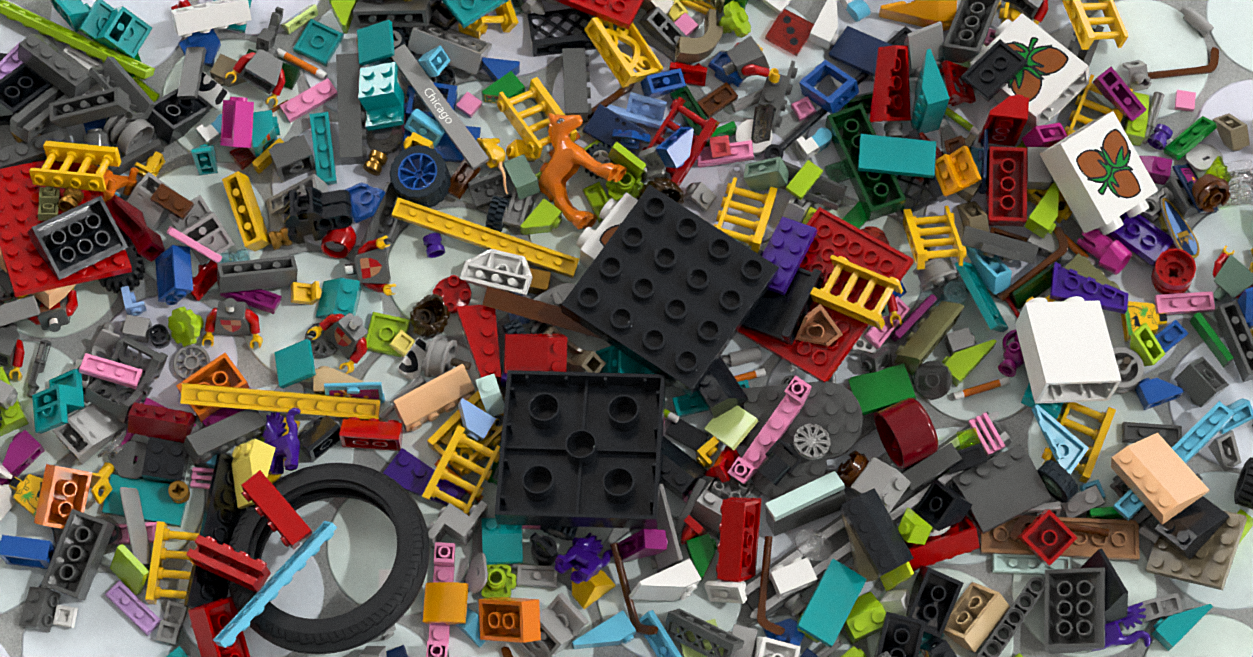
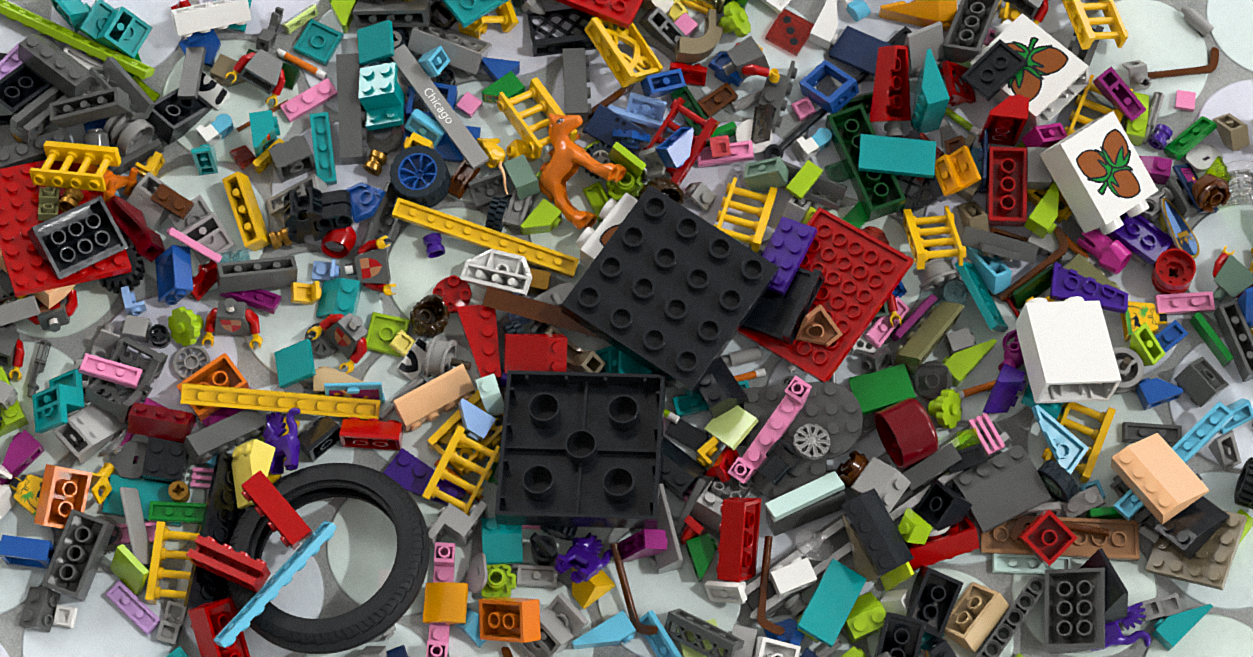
dark pink window [220,97,254,148] -> none
white slope [629,558,701,601] -> none
yellow fence [810,255,903,330] -> none
none -> green tile [148,501,206,524]
none -> light blue bracket [311,259,340,282]
none -> lime plant [928,389,962,429]
none -> dark purple slope [982,363,1026,413]

